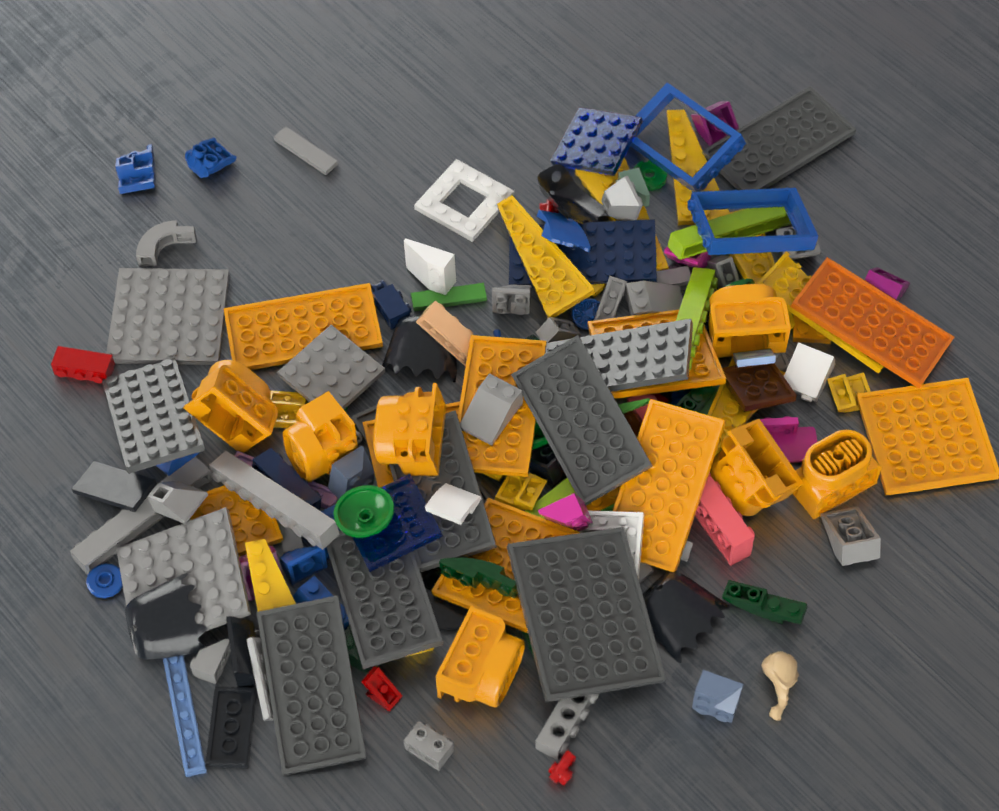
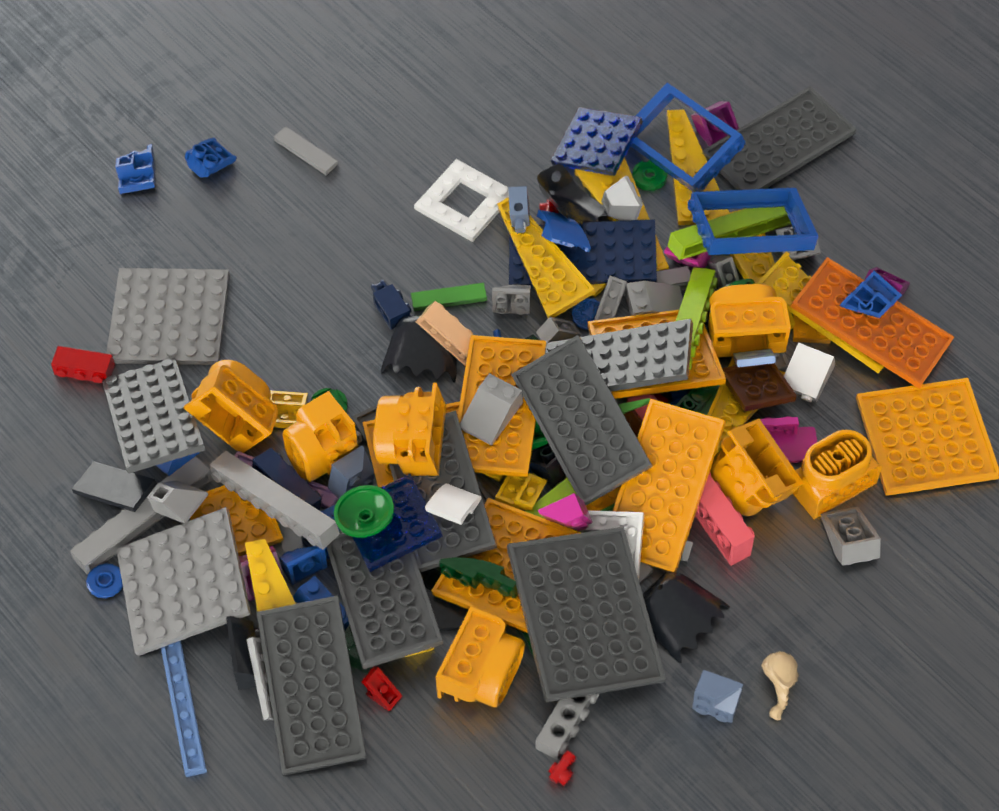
black piece [125,573,208,660] -> none
light grey arch [136,220,197,266] -> none
light grey slope [190,639,231,684] -> none
black tile [205,686,257,768] -> none
light orange plate [223,283,383,370] -> none
light grey plate [277,325,385,409] -> none
white slope [404,238,456,295] -> none
light grey brick [404,721,454,771] -> none
sand green slope [616,168,650,207] -> none
dark green slope [722,580,808,624] -> none
yellow slope [827,372,871,413] -> none
none -> sand blue torso [508,186,530,233]
none -> blue slope [839,271,902,318]

